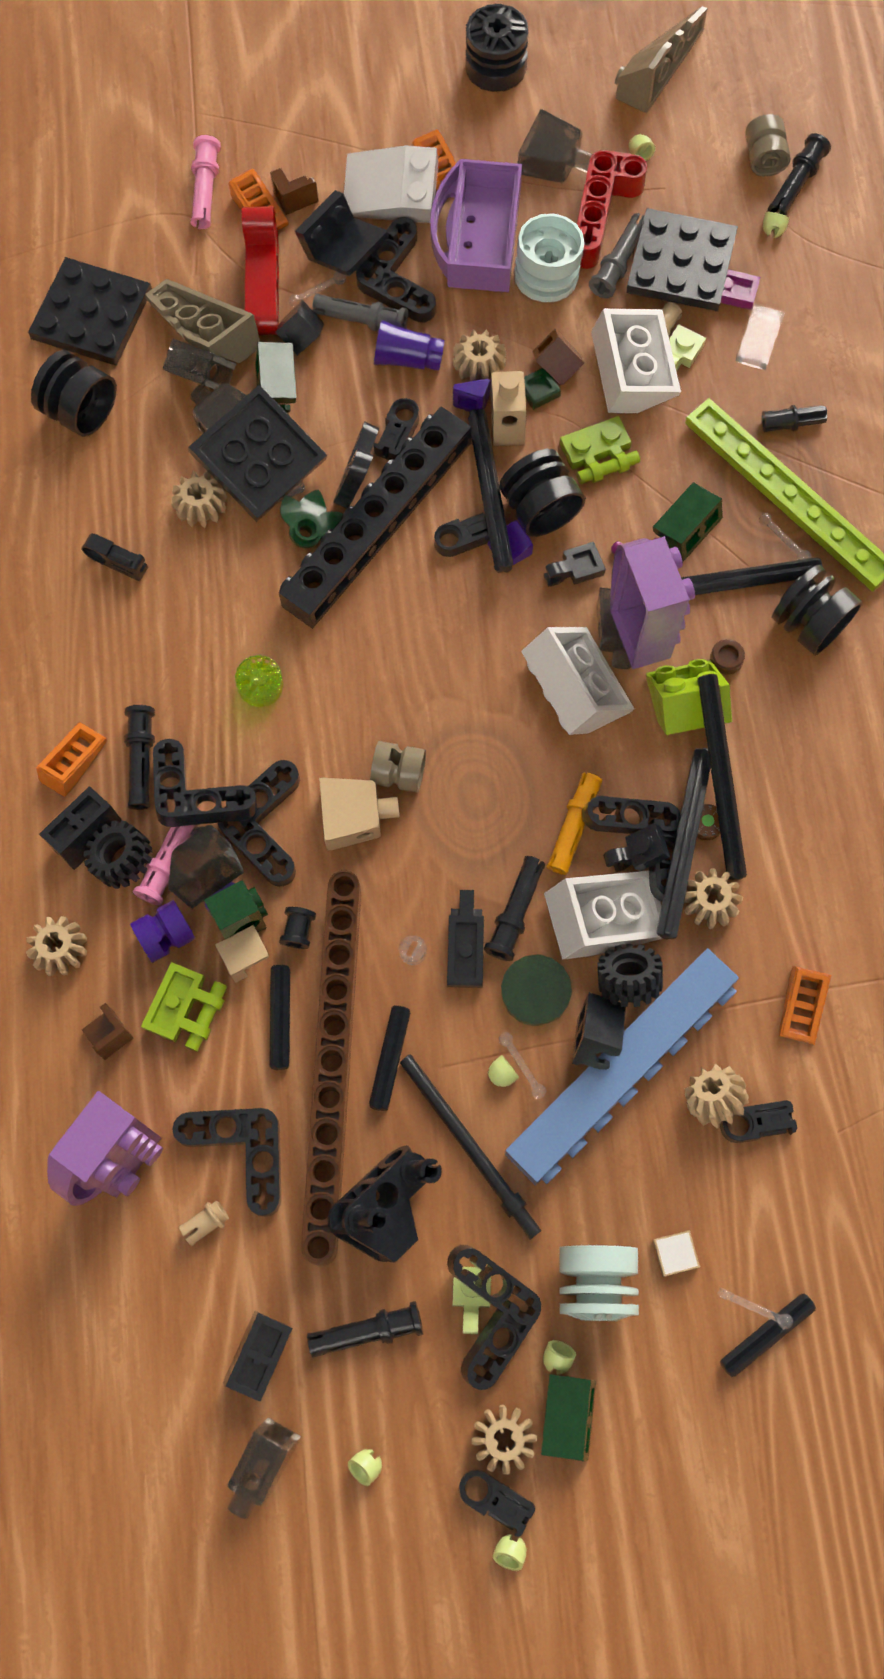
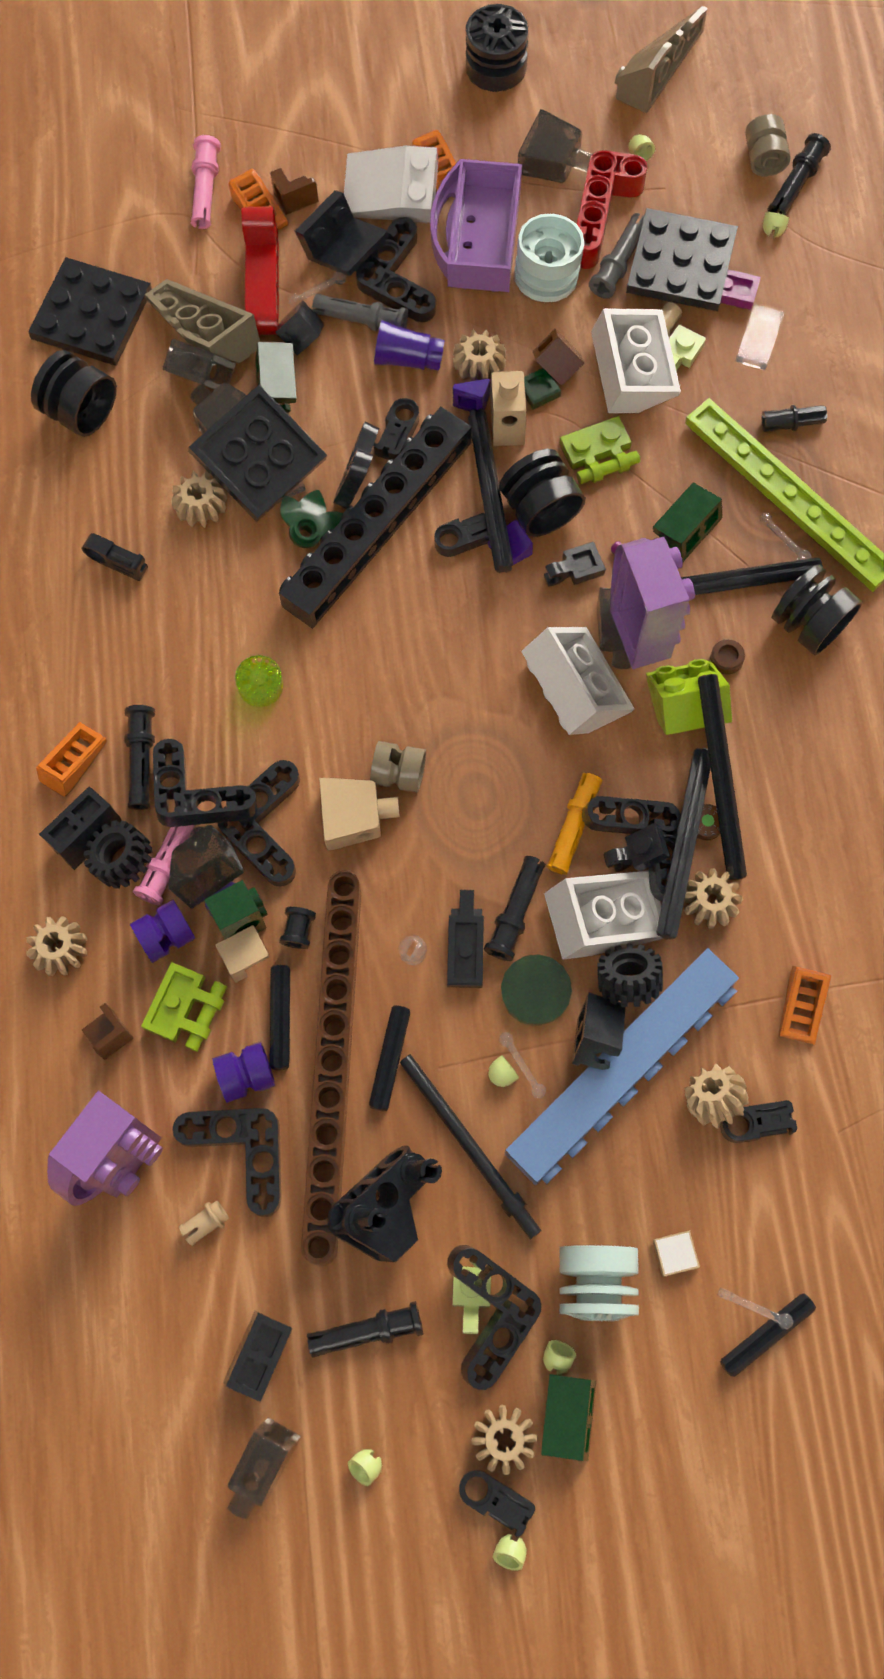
none -> dark purple wheel [212,1042,276,1103]

